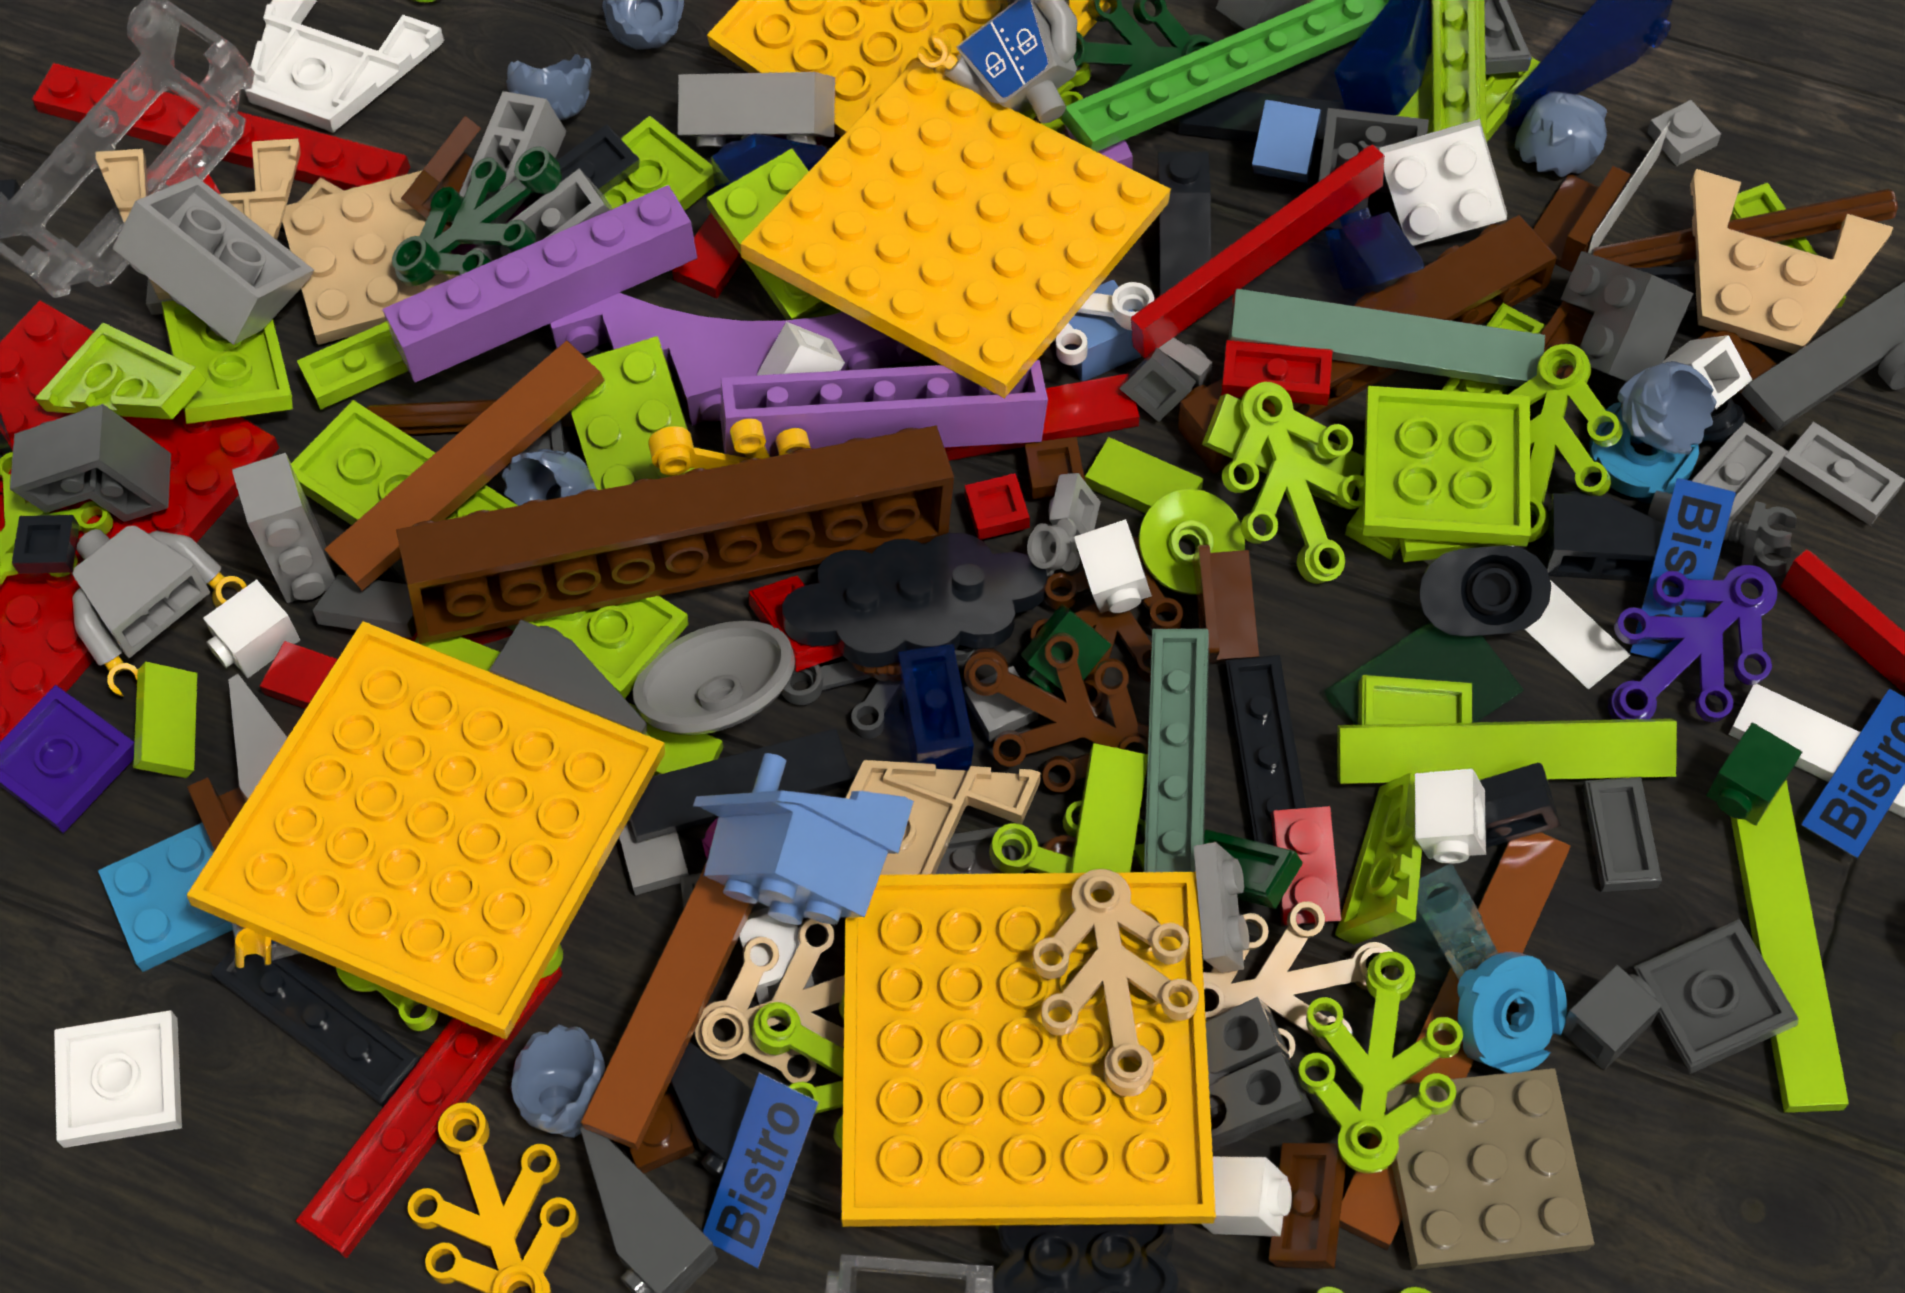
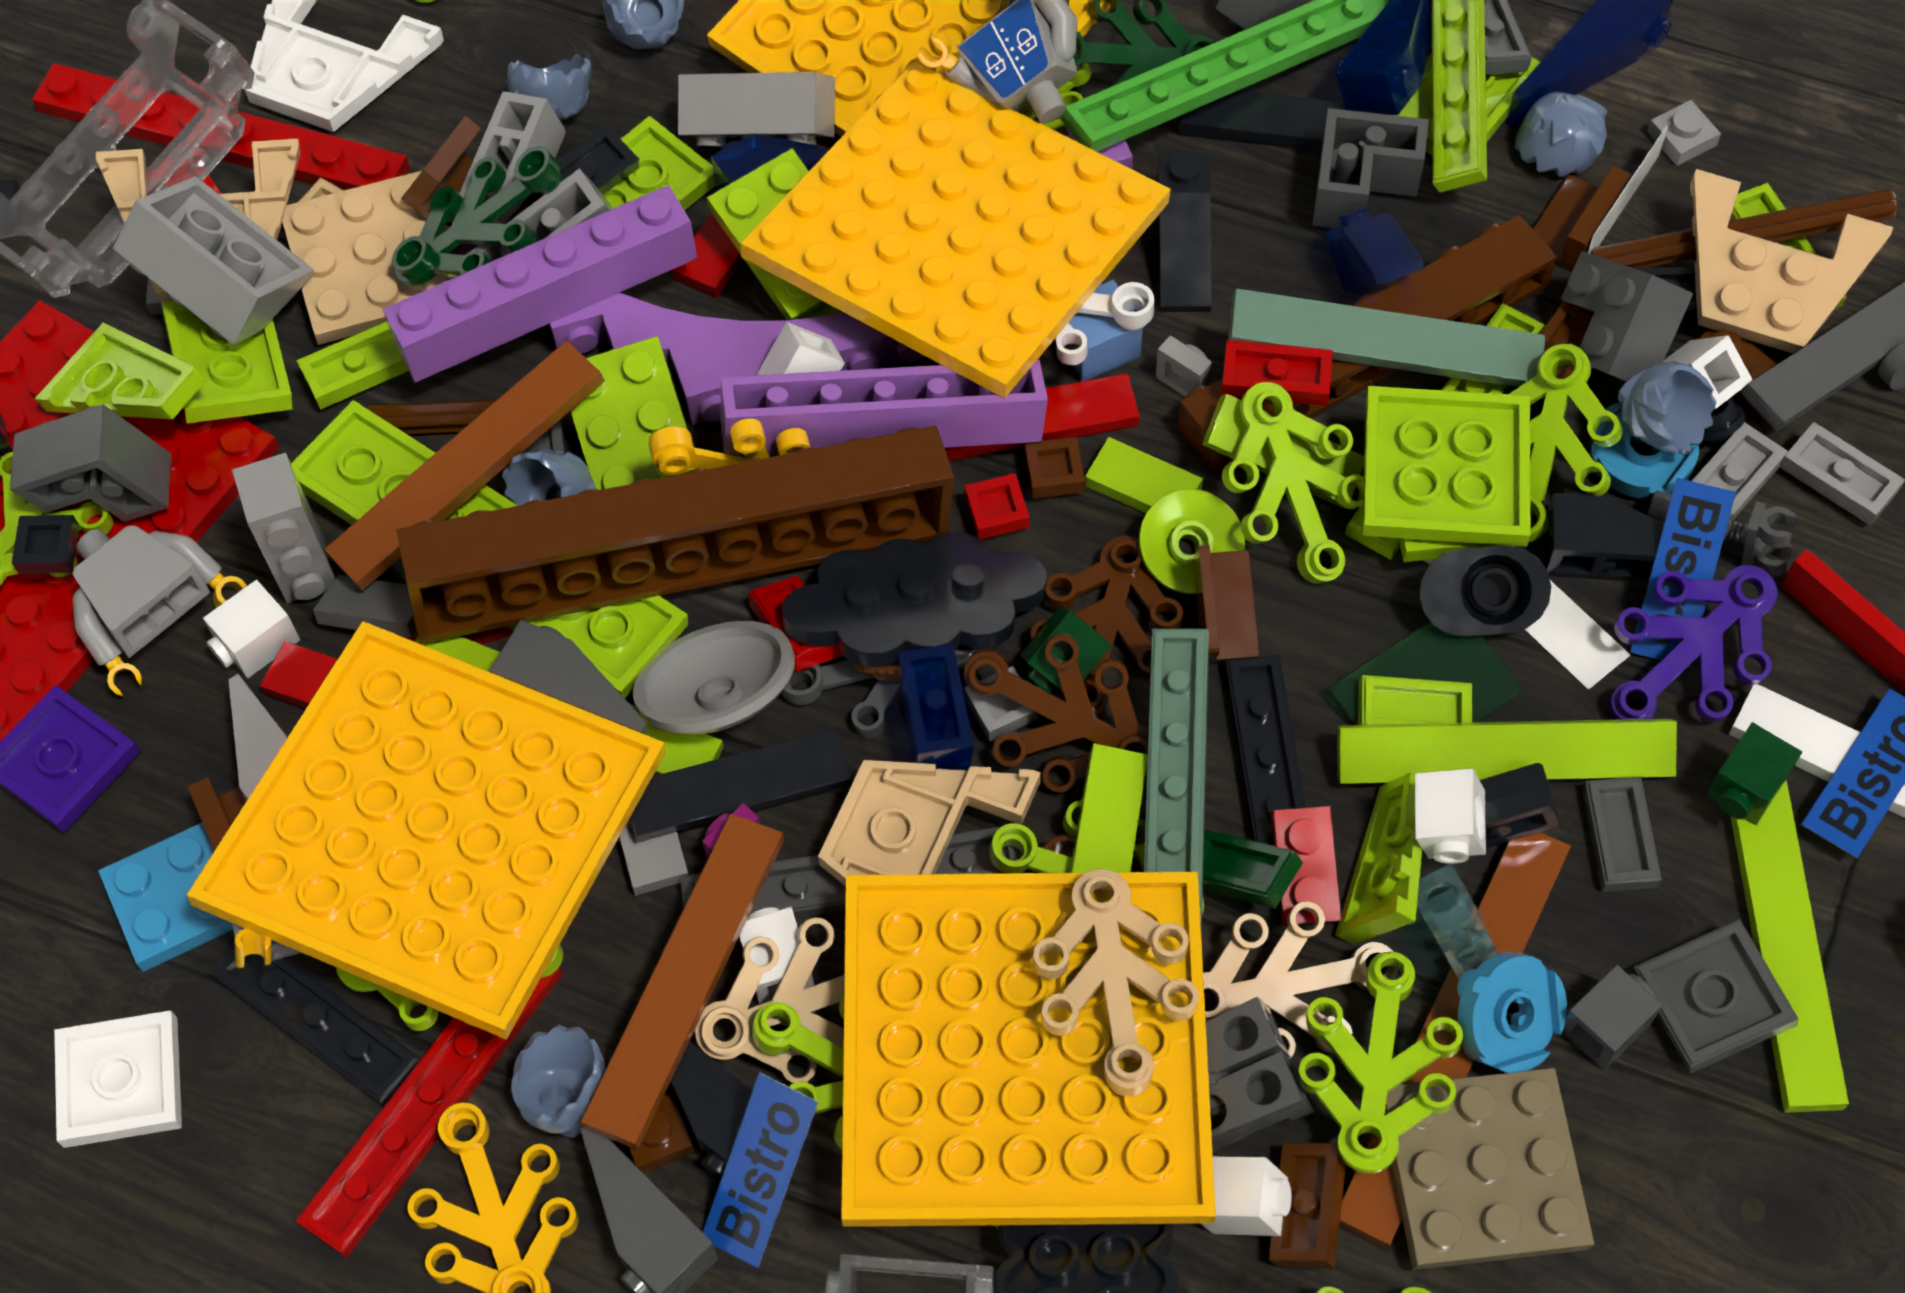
lime tile [133,661,197,778] -> none
medium blue piece [693,753,914,925] -> none
light grey plate [1027,518,1080,576] -> none
light grey plate [1049,473,1101,537] -> none
white brick [1074,519,1152,613] -> none
dark grey plate [1119,347,1196,422] -> none
red tile [1131,144,1385,358] -> none
light grey plate [1194,842,1249,973] -> none
medium blue piece [1252,100,1321,183] -> none
white plate [1379,119,1507,247] -> none

